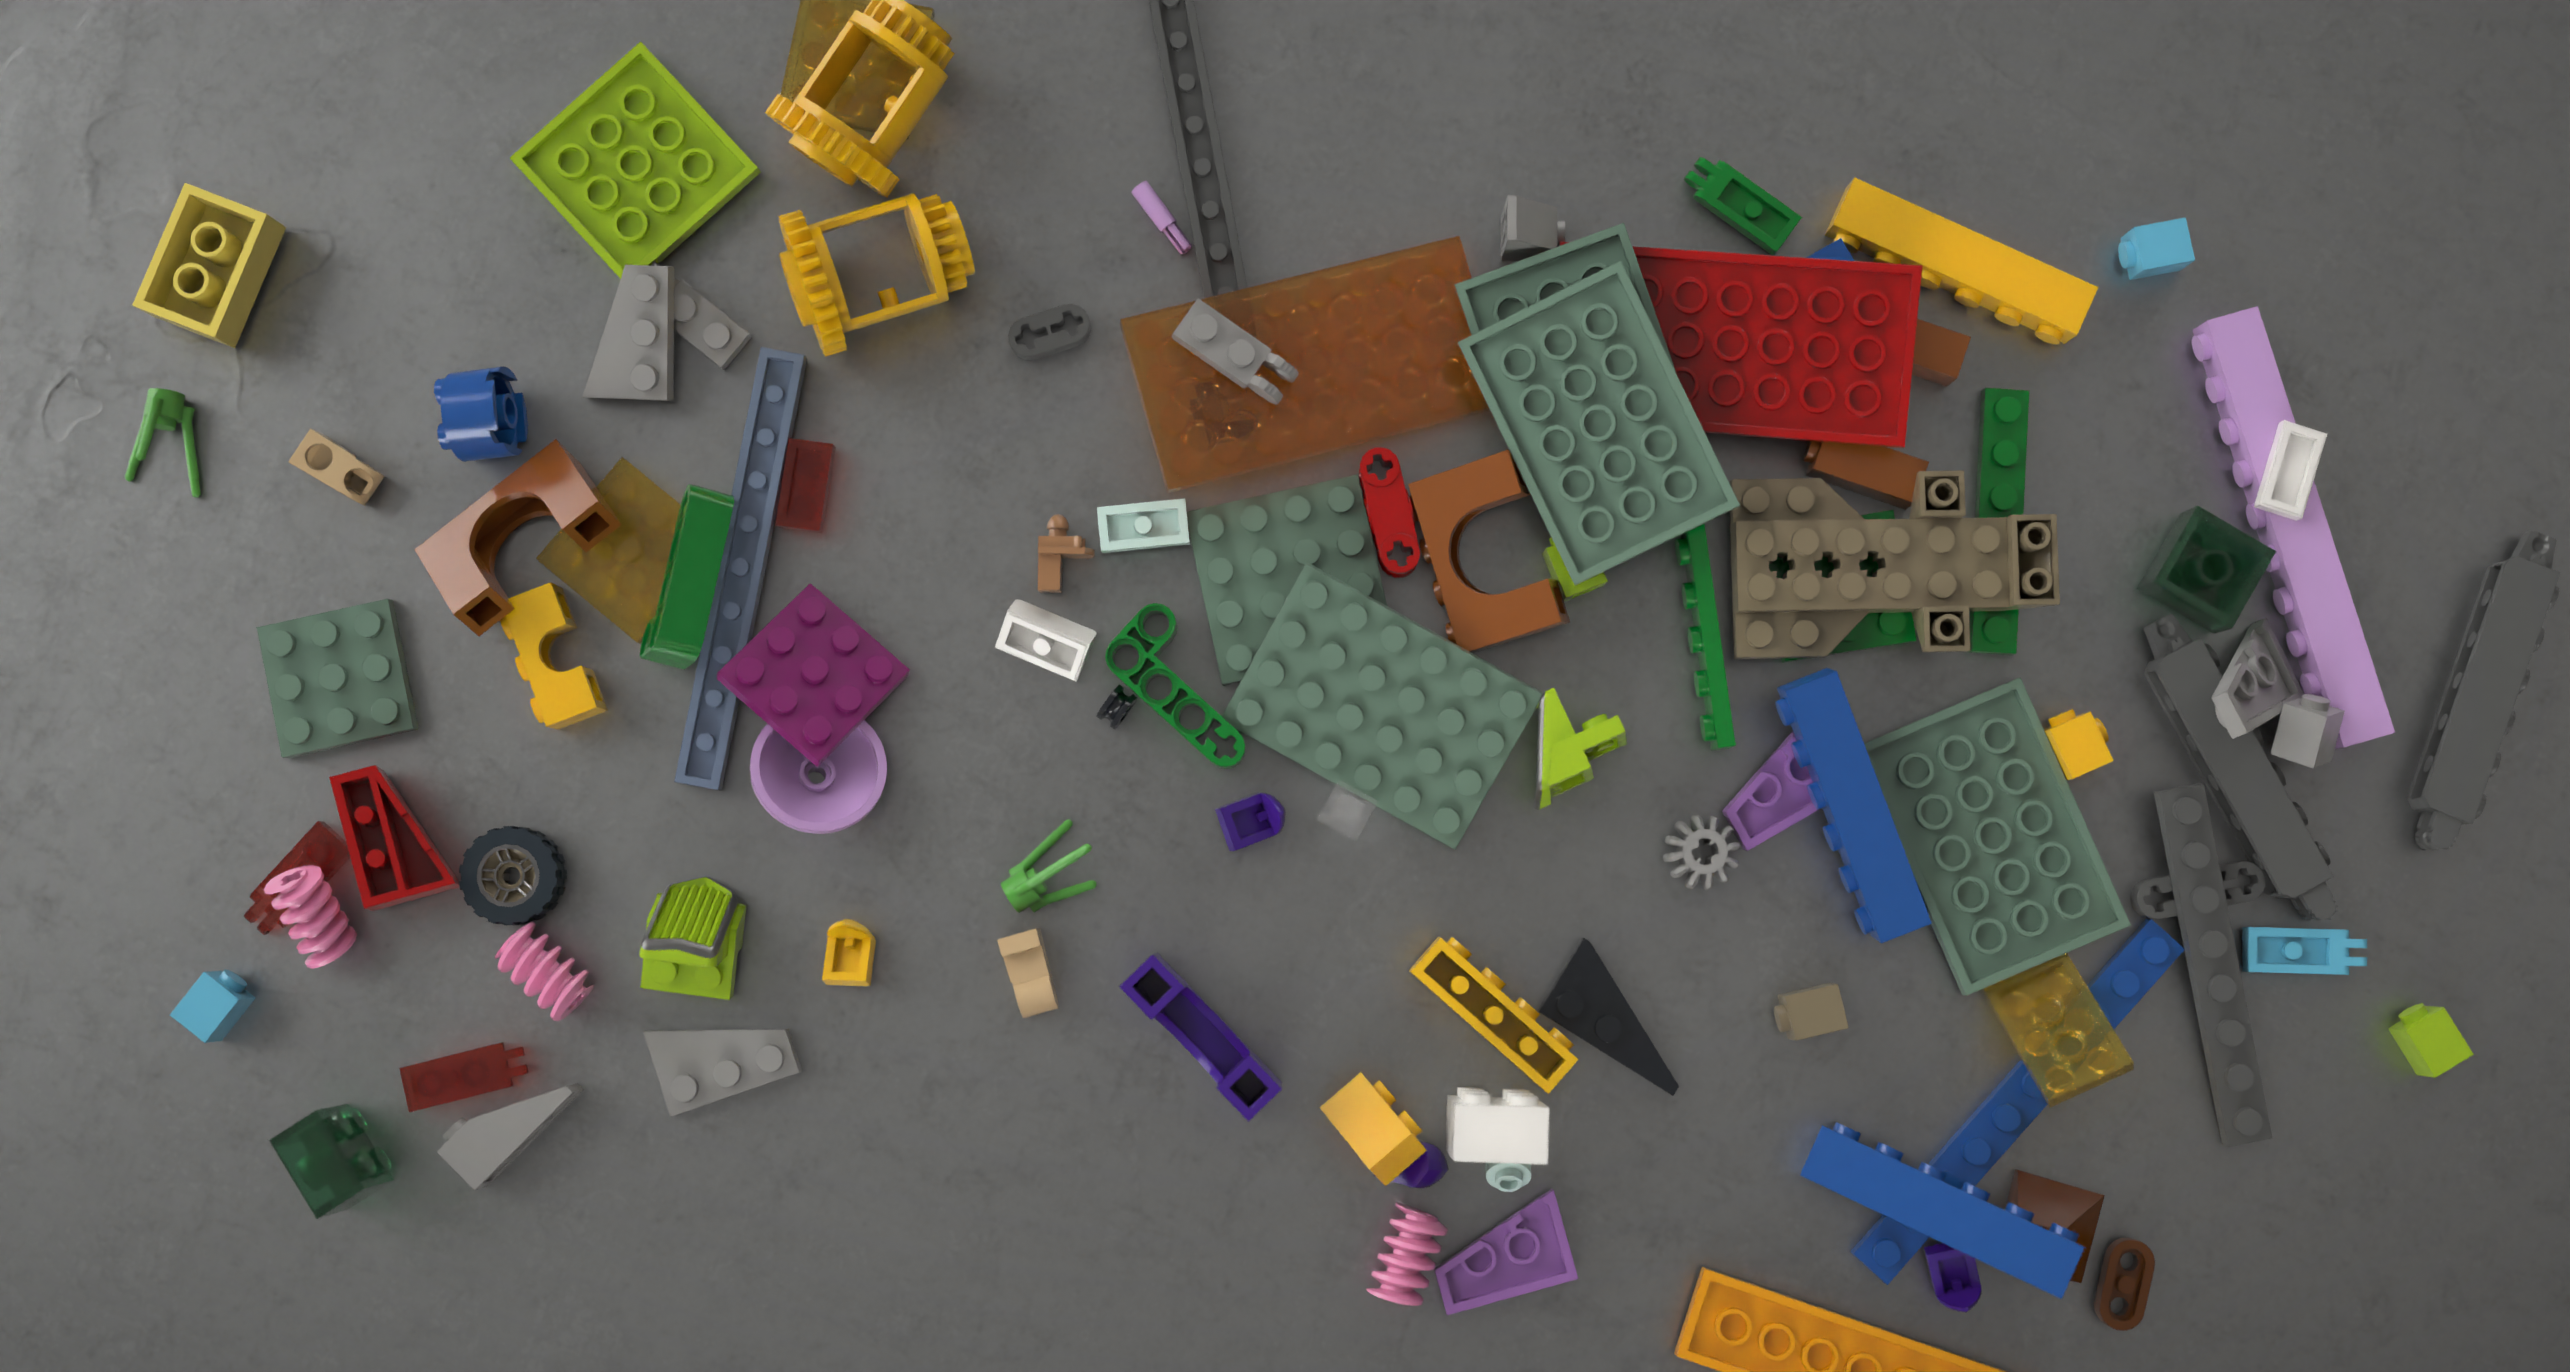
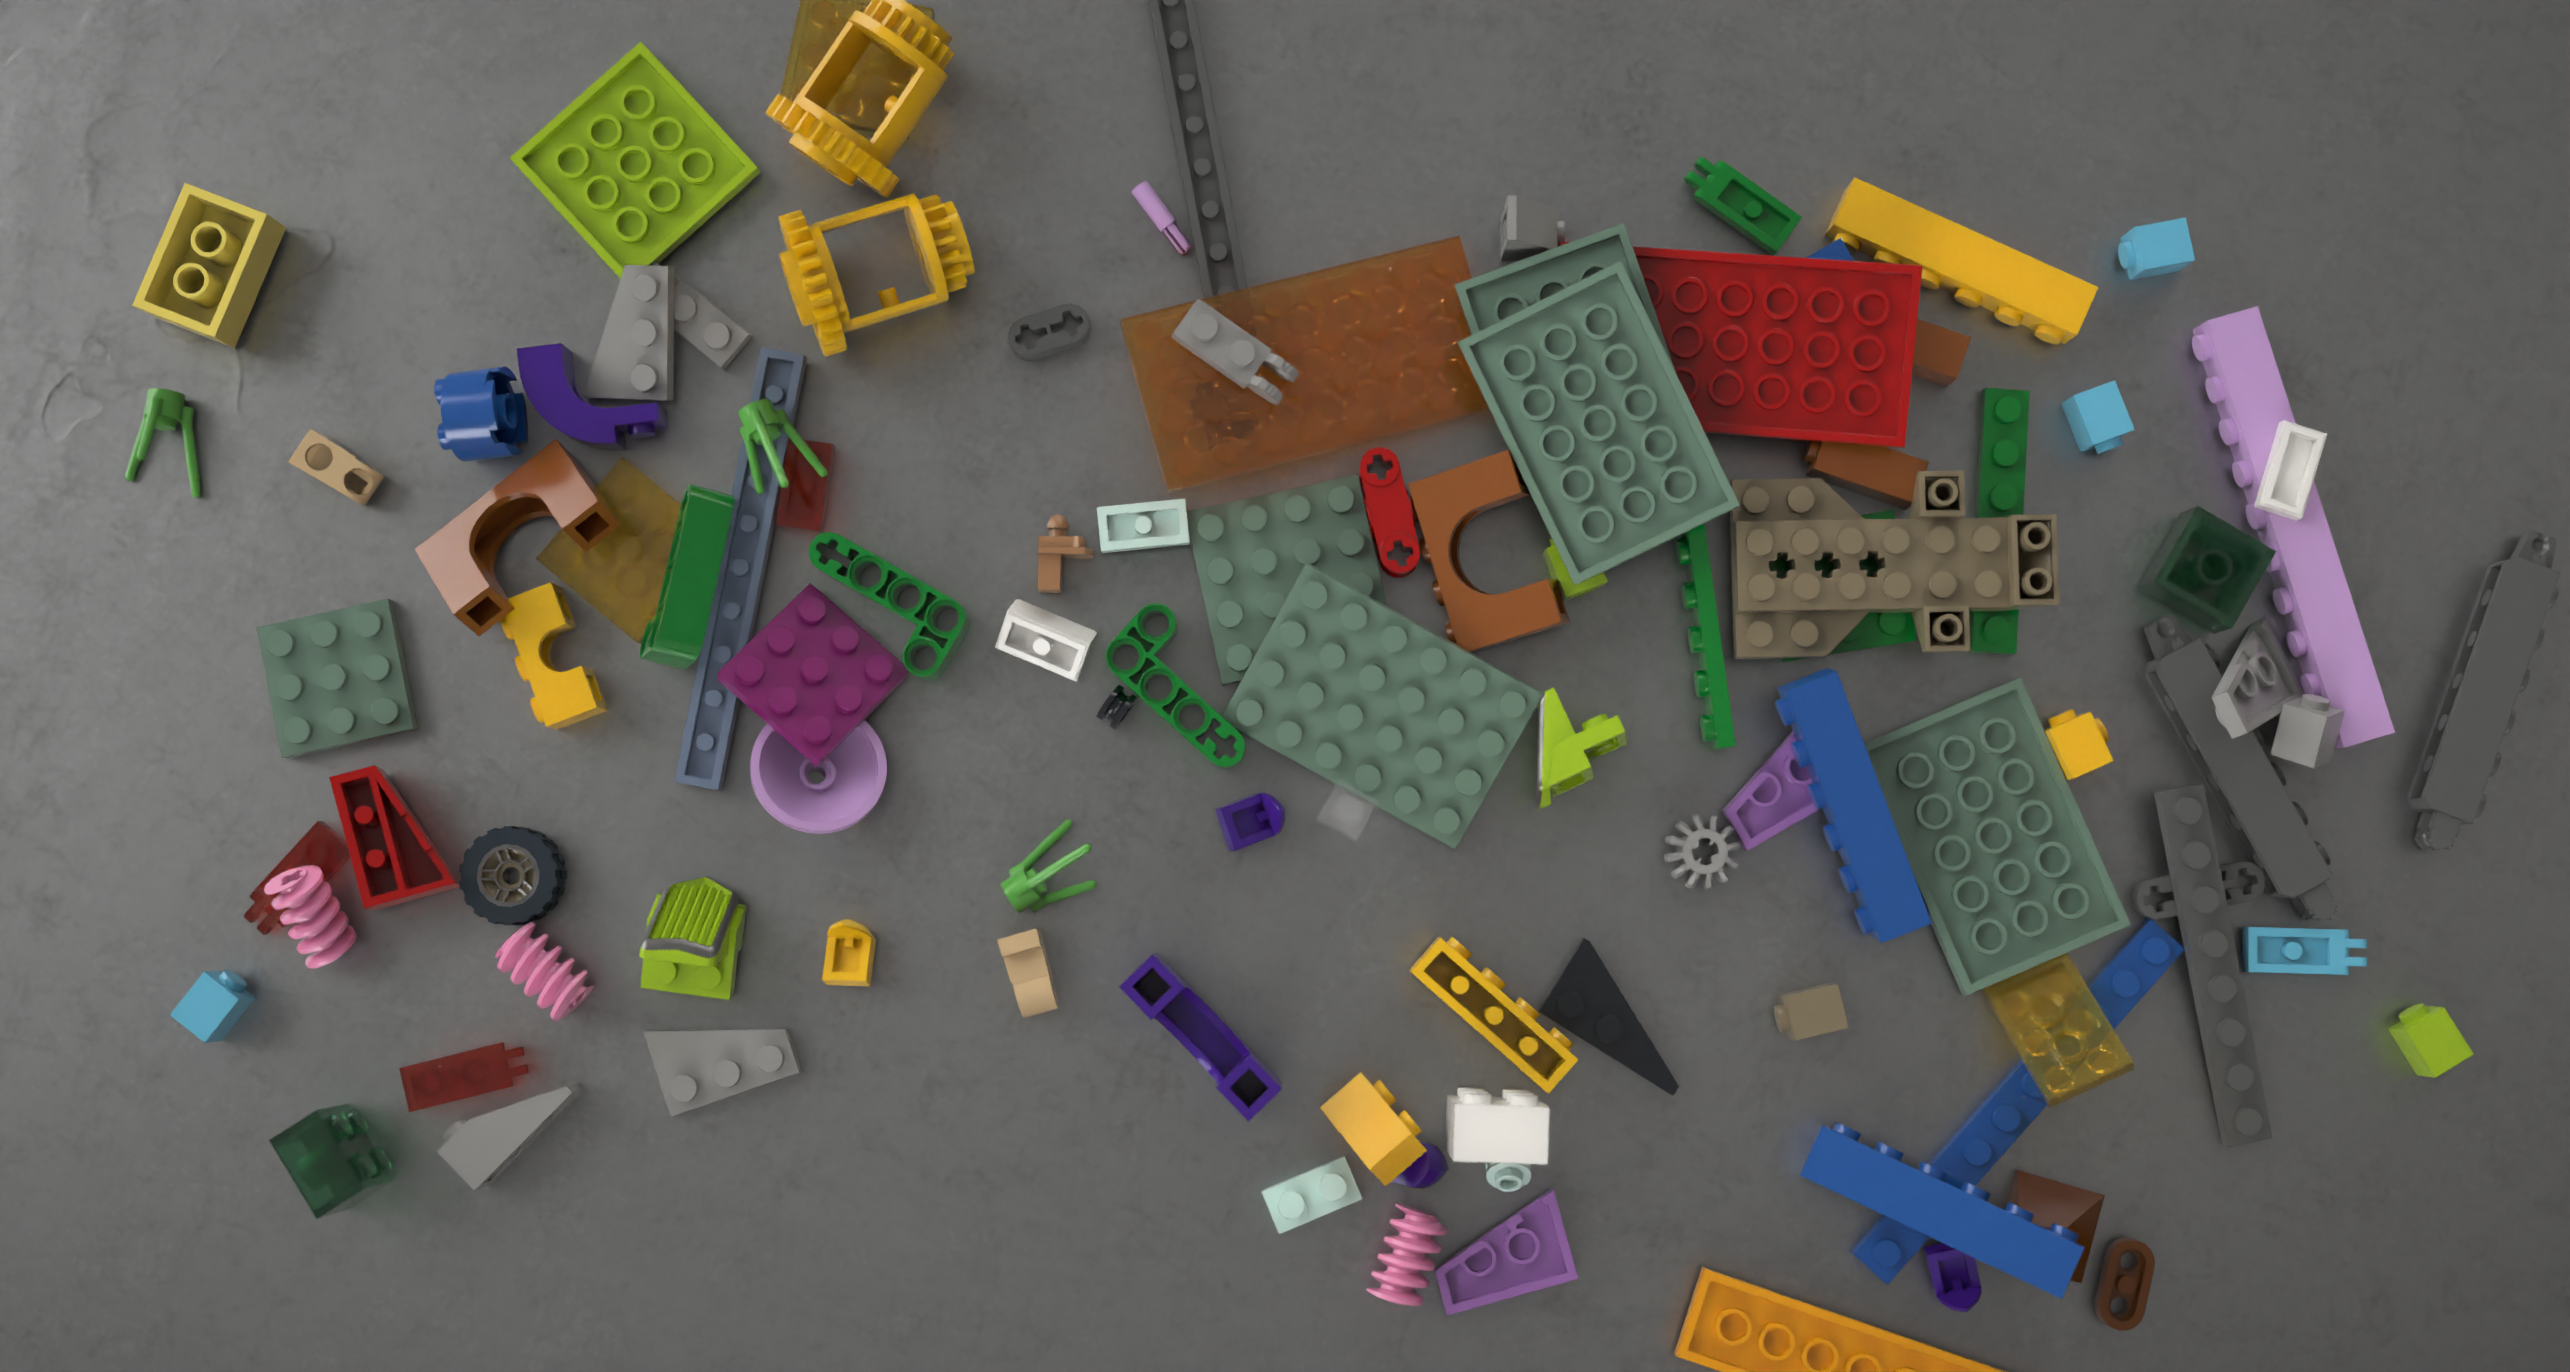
none -> dark purple arch [517,343,669,451]
none -> bright green plant [738,399,828,495]
none -> green beam [809,532,970,680]
none -> light aqua plate [1262,1155,1362,1234]
none -> medium azure brick [2061,380,2135,454]

